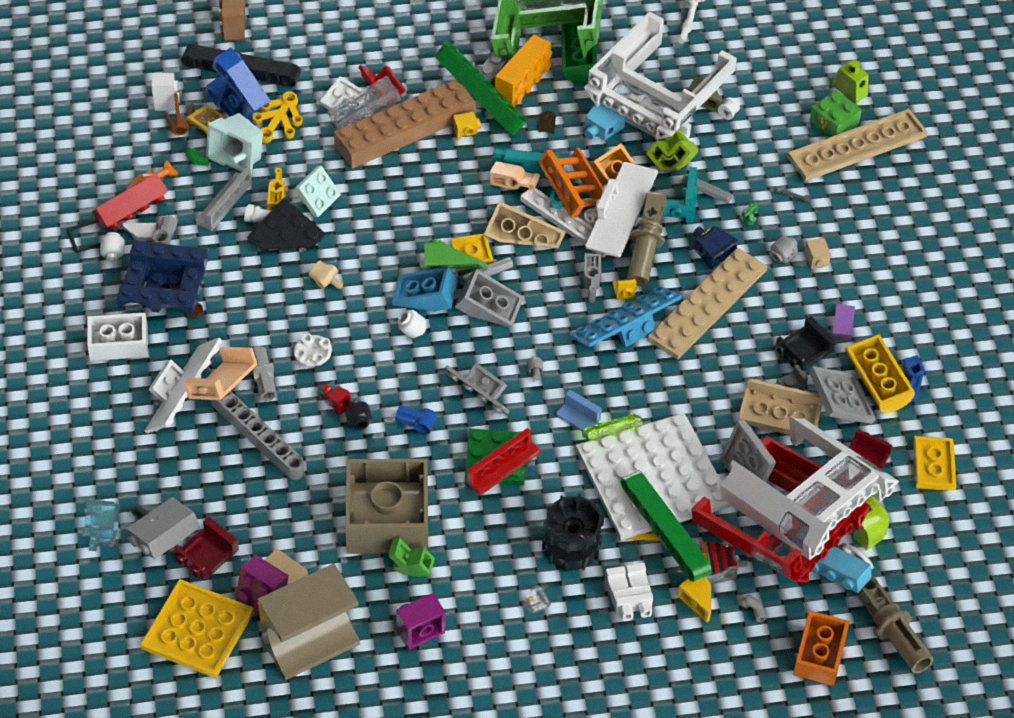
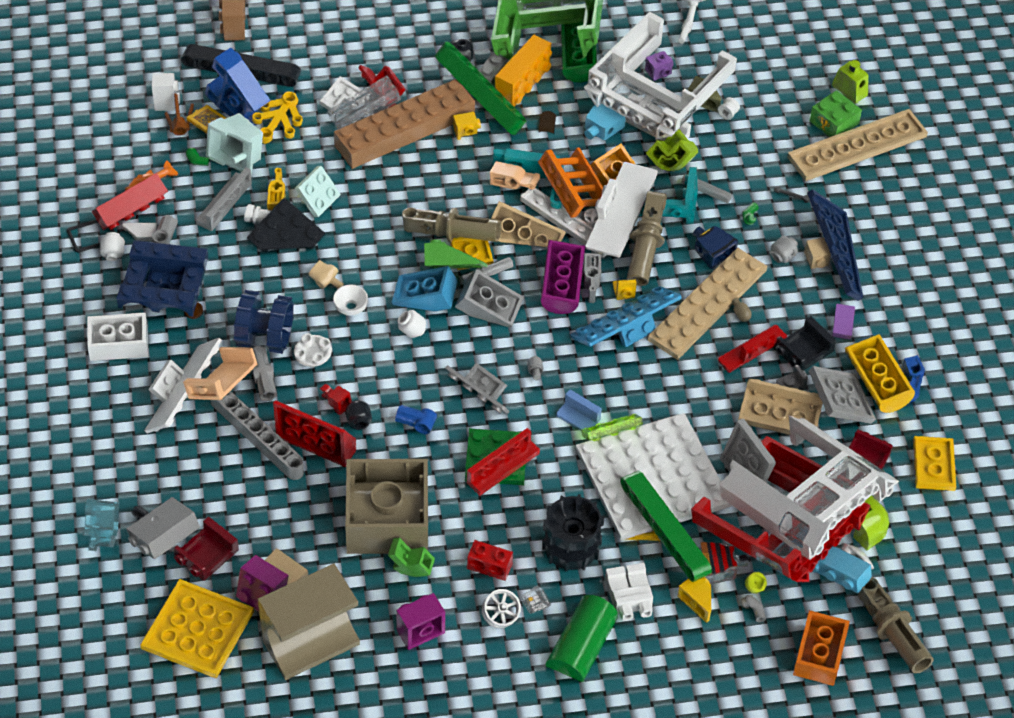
none -> dark blue piece [233,289,294,354]
none -> red slope [273,400,357,467]
none -> white piece [333,285,368,315]
none -> dark tan piece [402,208,501,243]
none -> black head [452,39,473,62]
none -> red brick [467,540,513,581]
none -> white wheel [482,589,521,628]
none -> magenta brick [541,240,585,314]
none -> green brick [545,595,618,682]
none -> medium lavender brick [645,51,673,81]
none -> red bracket [718,325,787,373]
none -> dark tan cylinder [732,298,752,322]
none -> neon yellow tile [745,572,767,593]
none -> dark blue wing [807,189,864,301]

